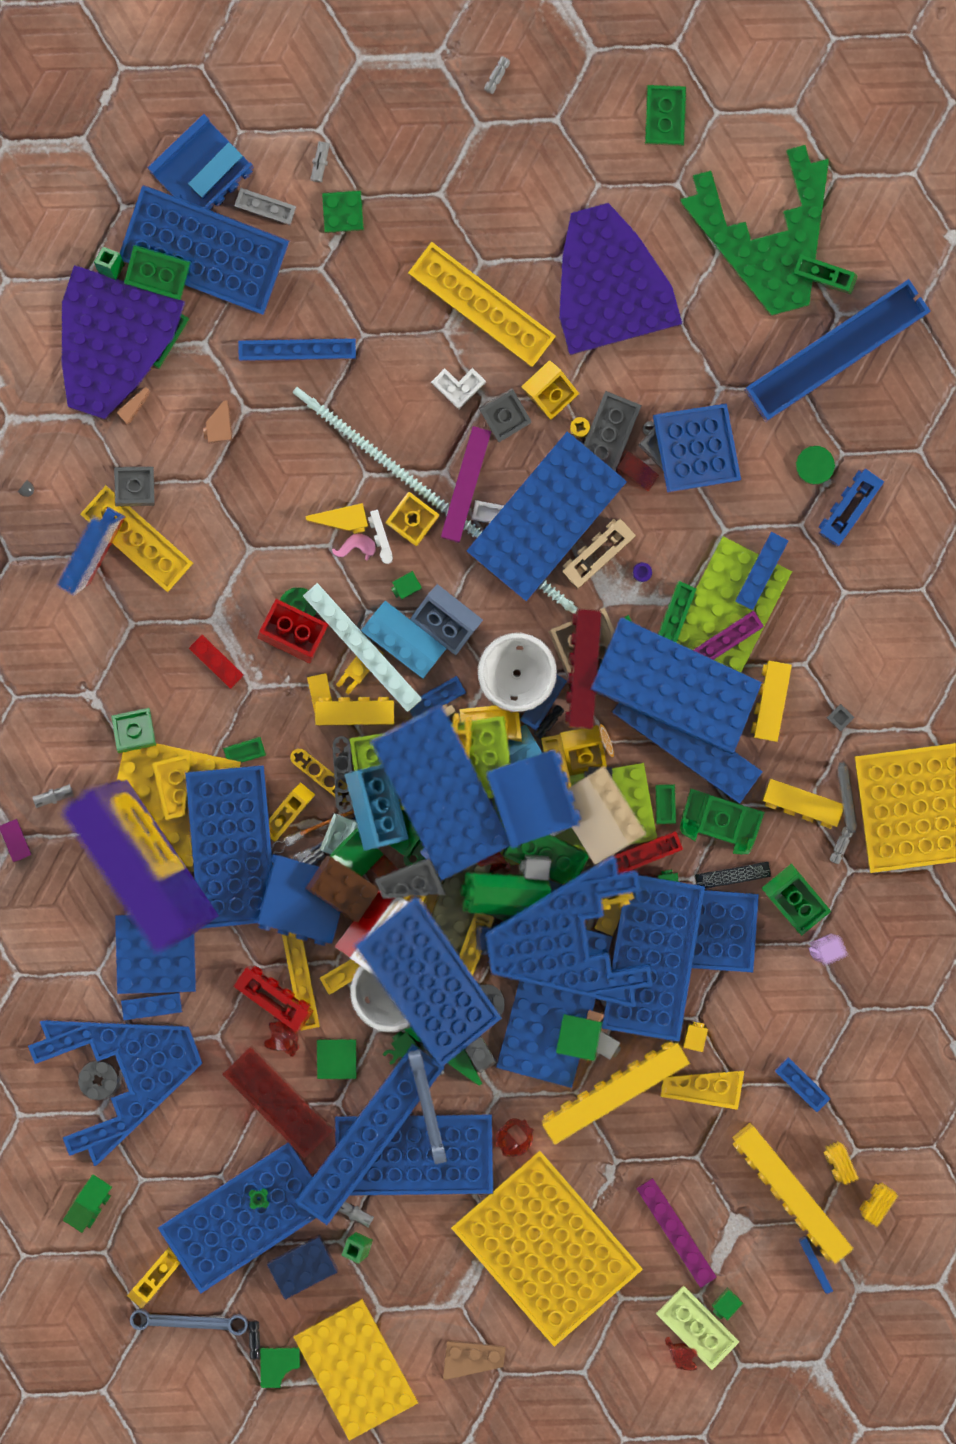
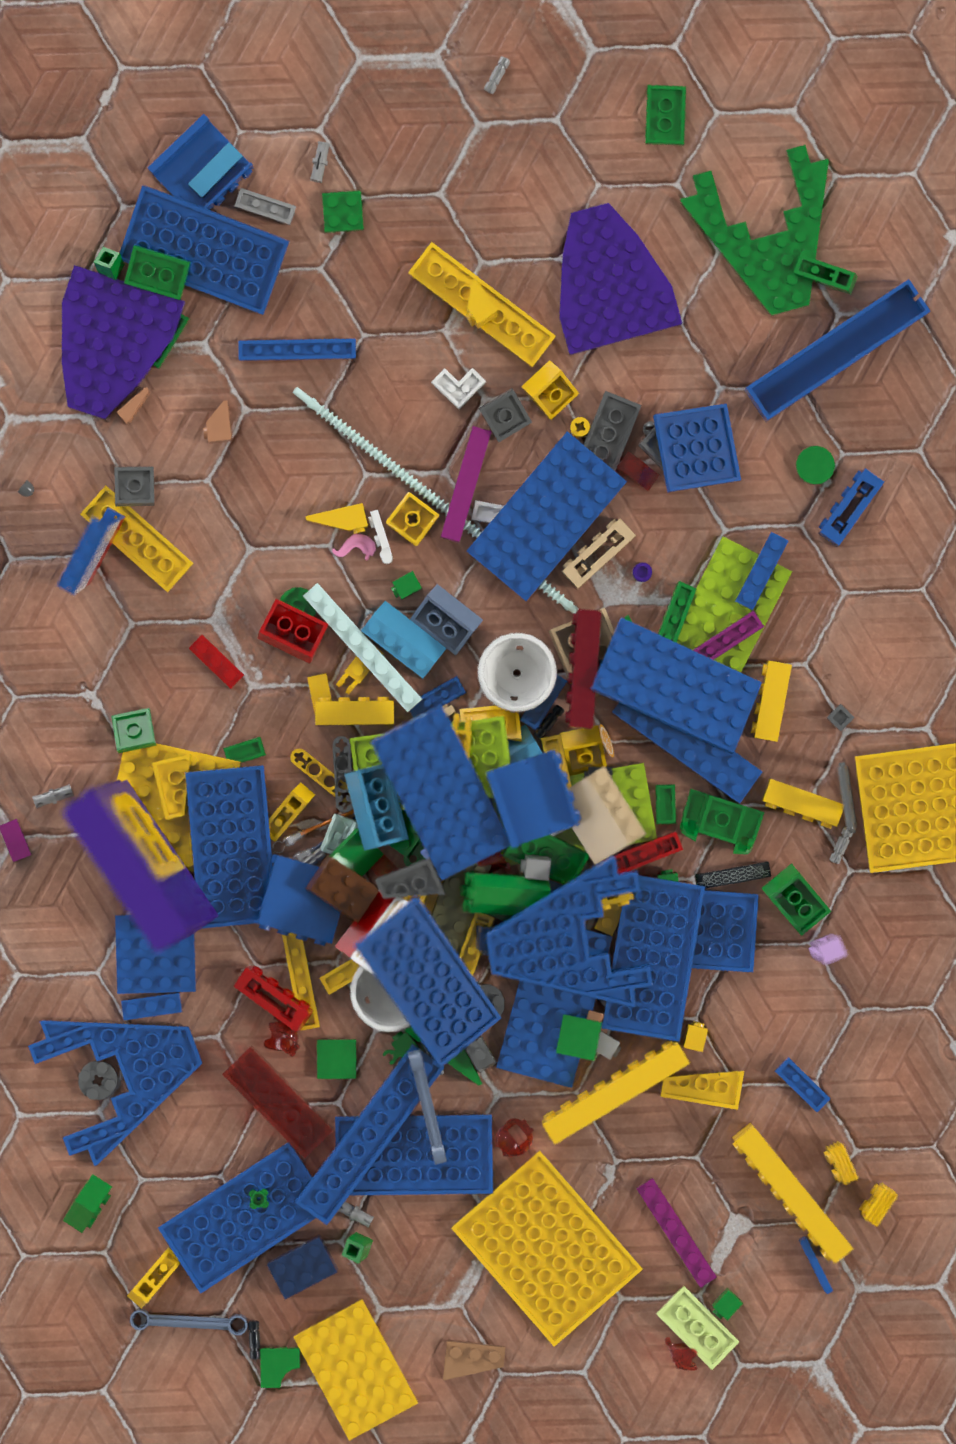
none -> yellow slope [466,278,498,329]

